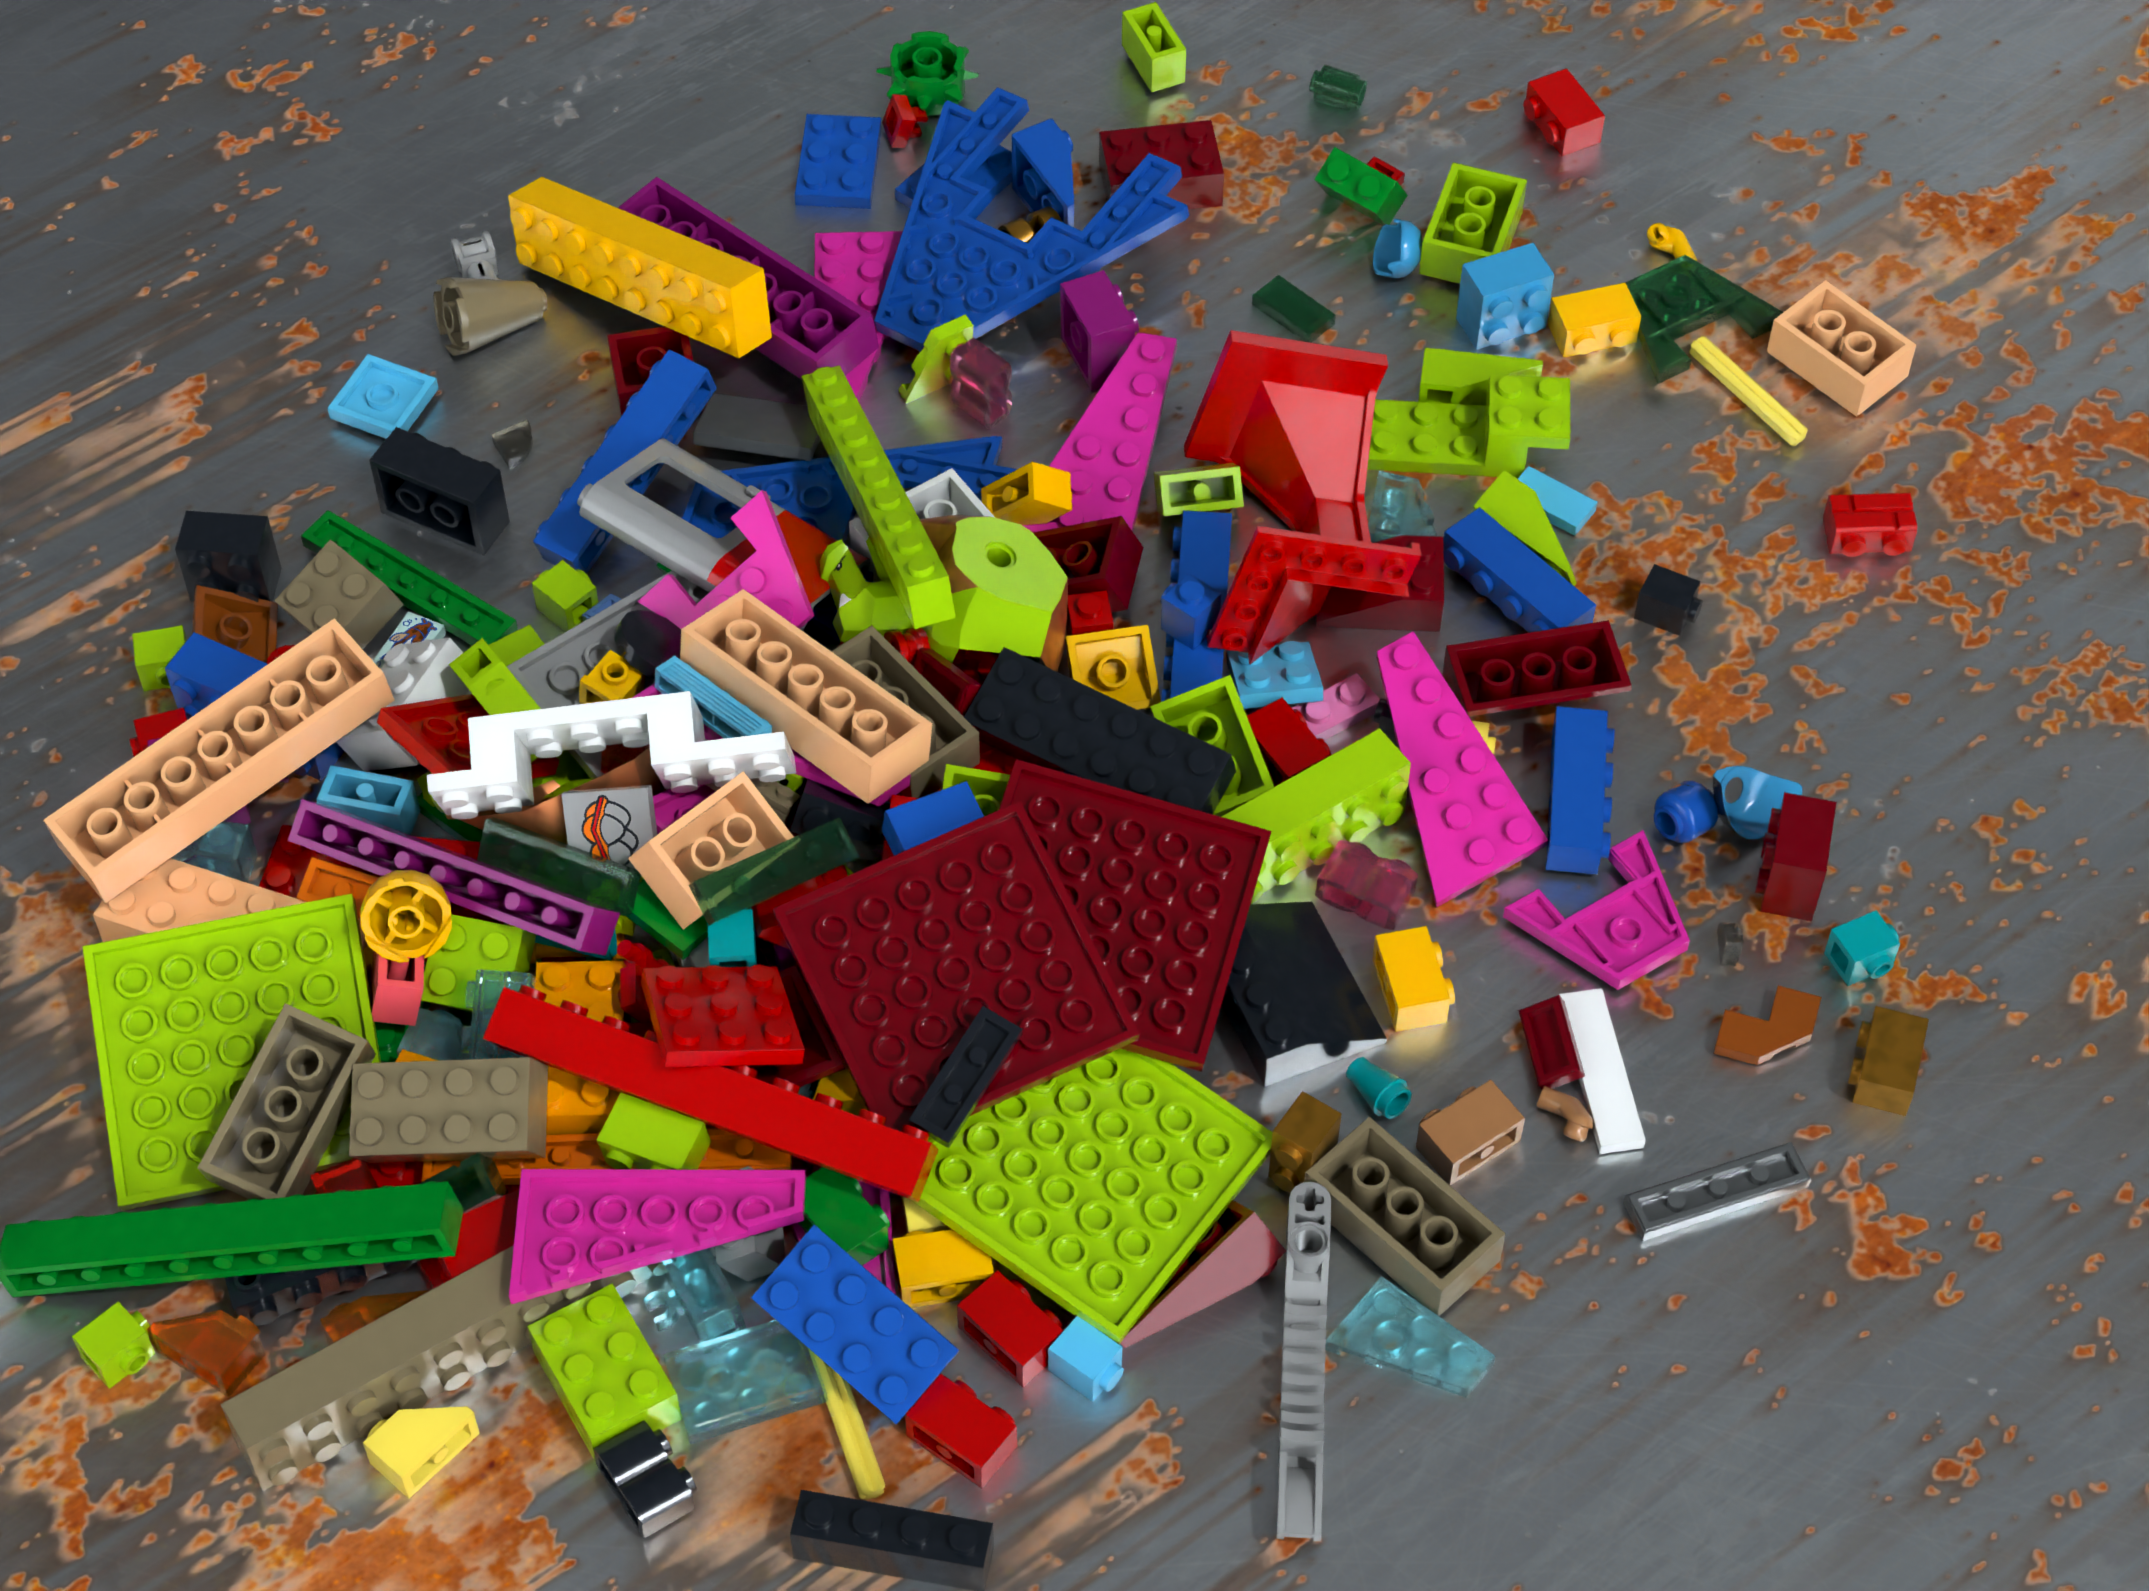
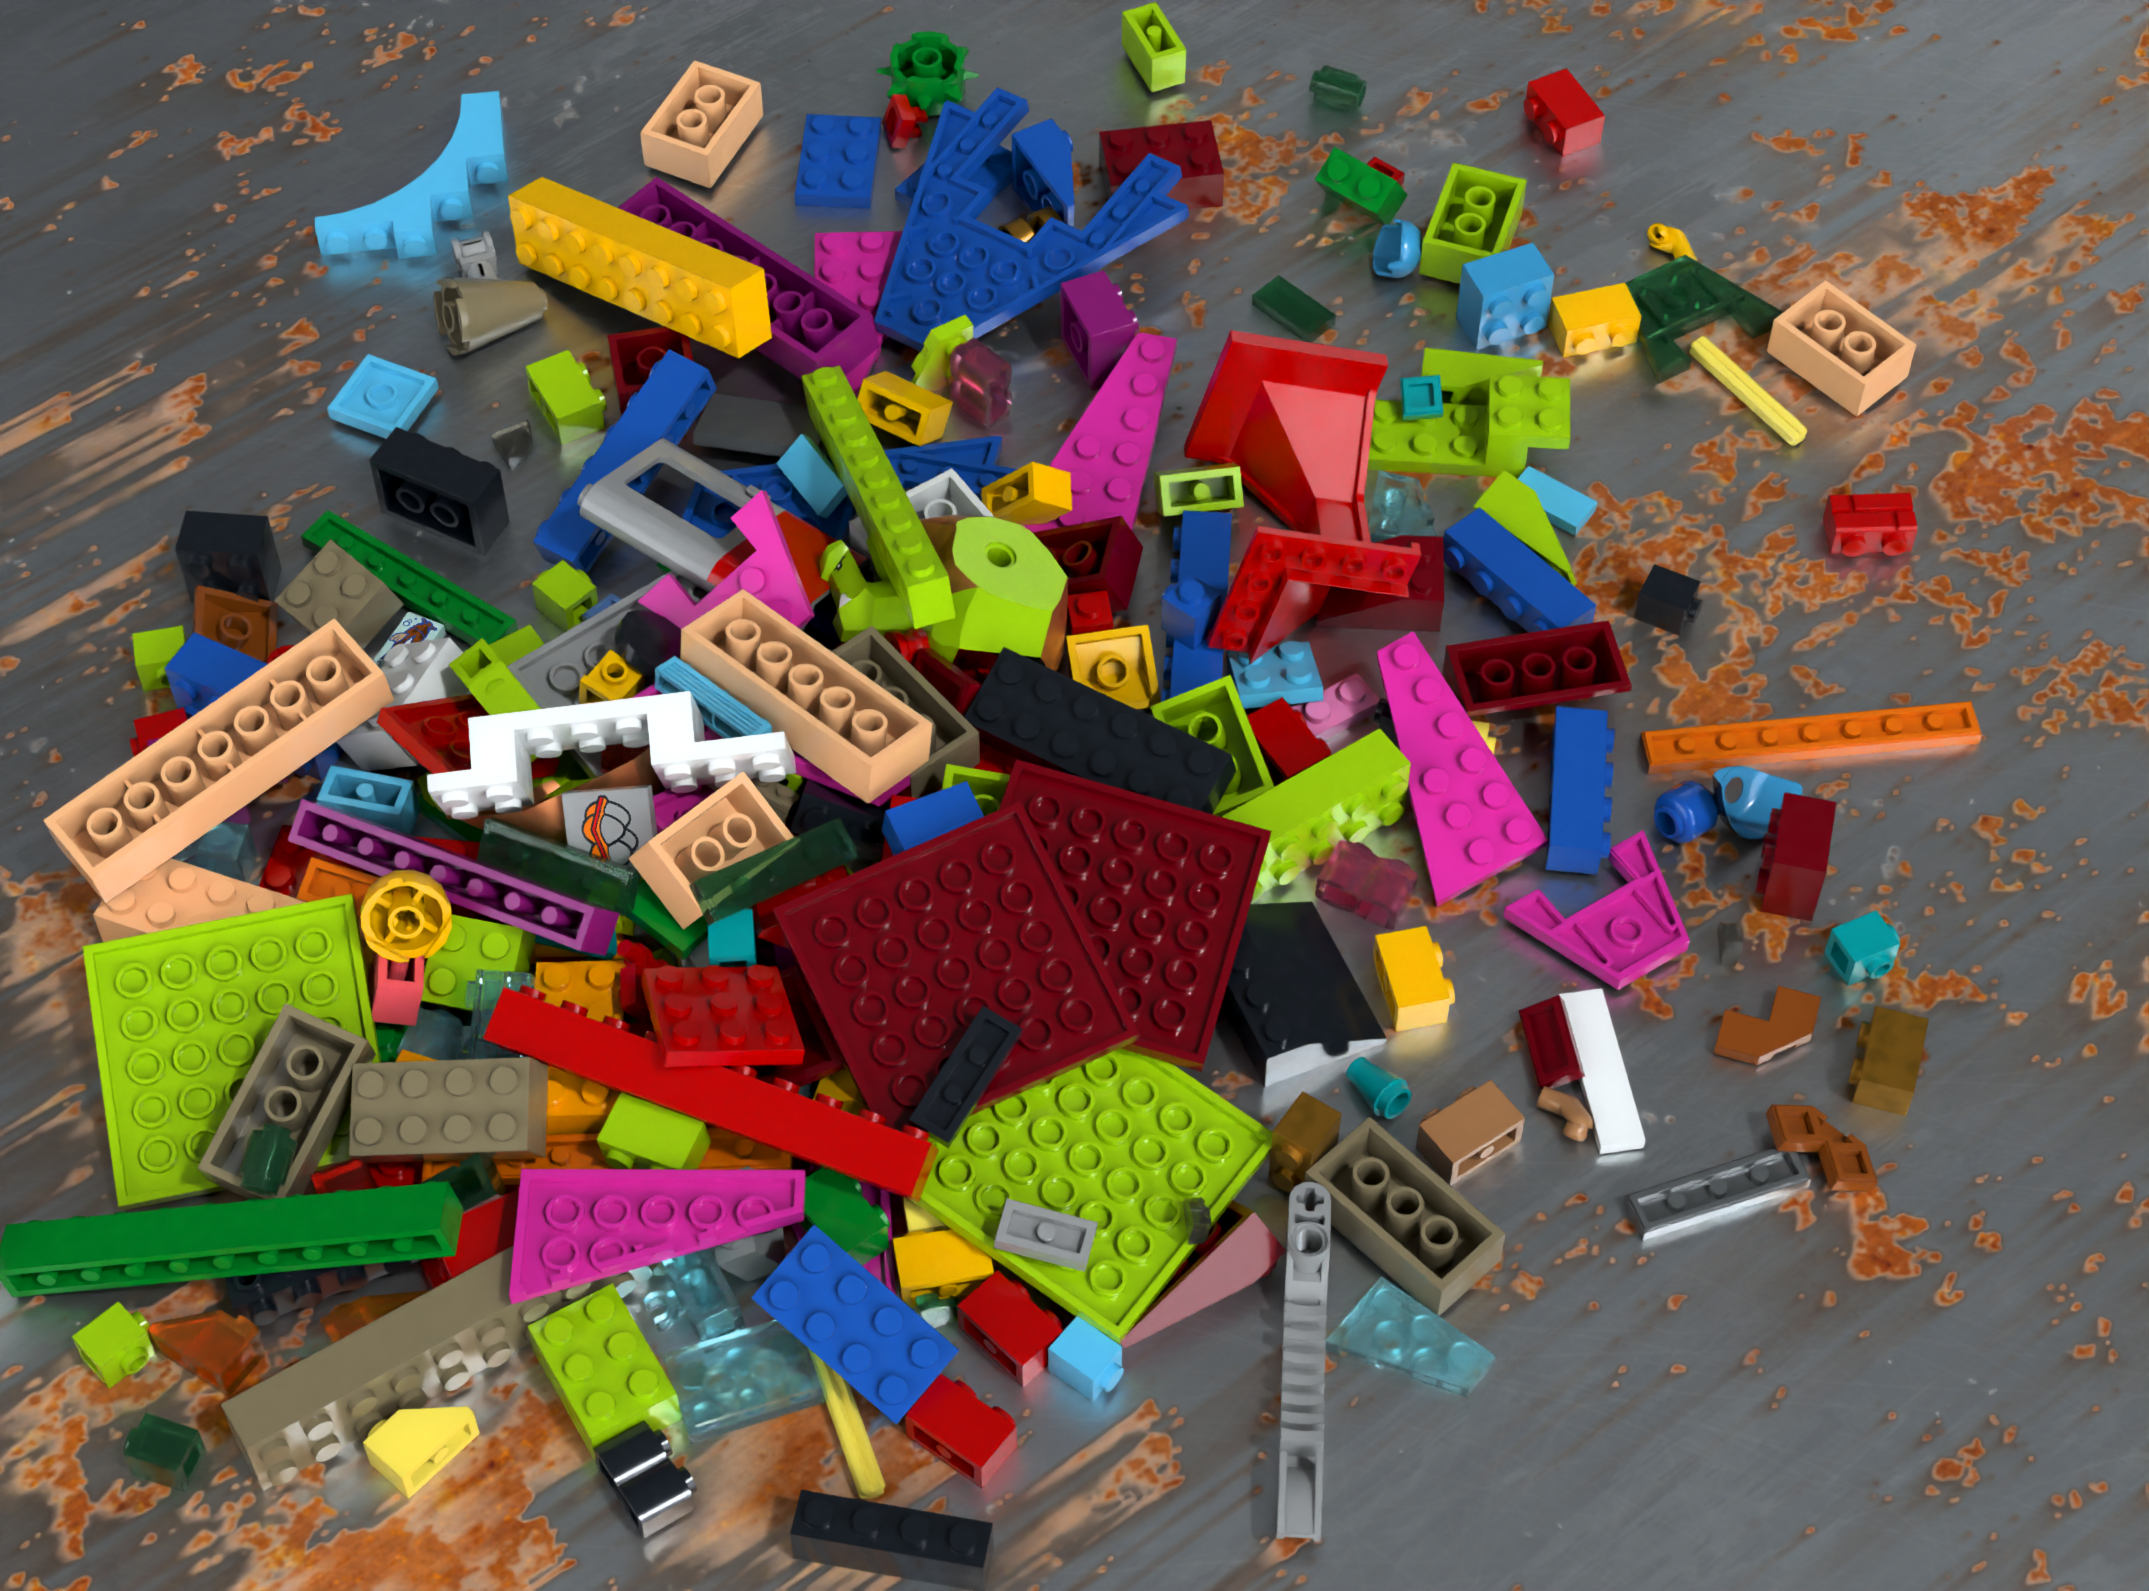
none -> clear green brick [123,1413,207,1492]
none -> clear green brick [239,1123,298,1197]
none -> medium azure arch [315,91,509,259]
none -> lime brick [525,349,607,445]
none -> light nougat brick [640,60,763,188]
none -> medium azure tile [776,434,848,519]
none -> yellow brick [857,371,953,446]
none -> clear green tile [915,1293,960,1329]
none -> light grey plate [994,1199,1098,1272]
none -> clear smoke tile [1183,1197,1212,1245]
none -> teal tile [1400,375,1443,420]
none -> orange tile [1639,701,1982,774]
none -> dark orange tile [1765,1104,1878,1191]

